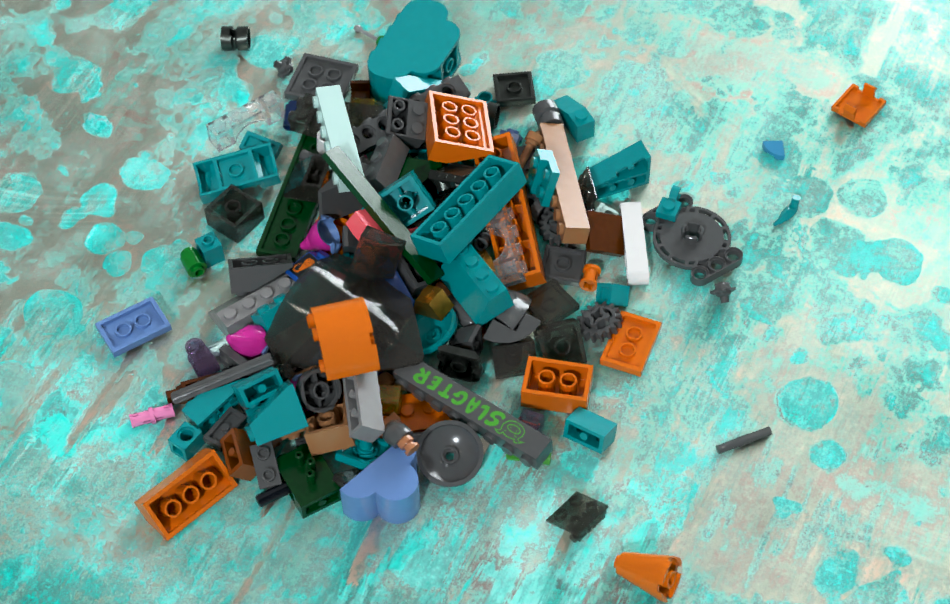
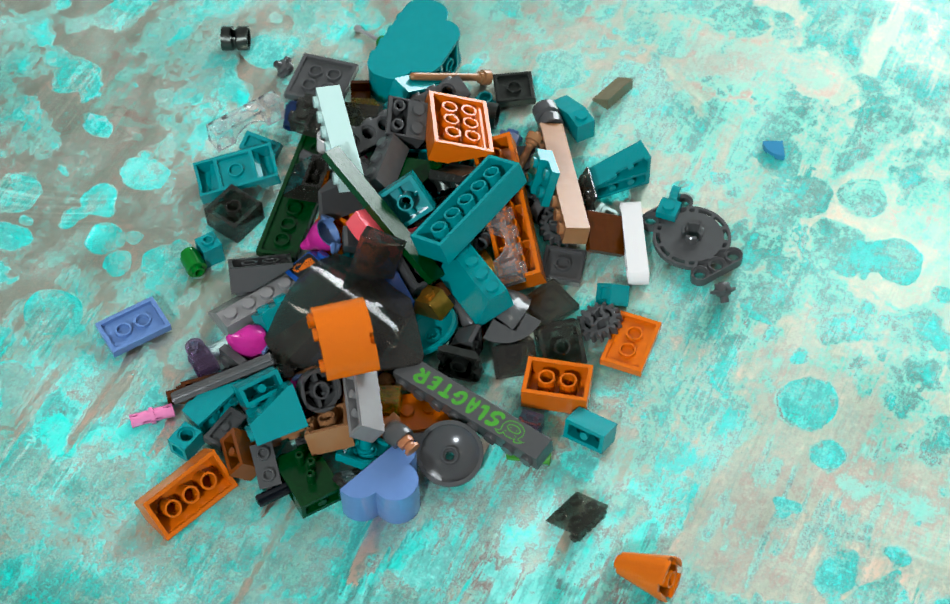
orange bush [579,264,601,292] -> none
dark grey piece [716,426,772,454] -> none
teal bar [773,195,800,226] -> none
orange piece [831,82,886,128] -> none
none -> medium nougat piece [409,70,493,85]
none -> dark tan slope [593,77,633,110]

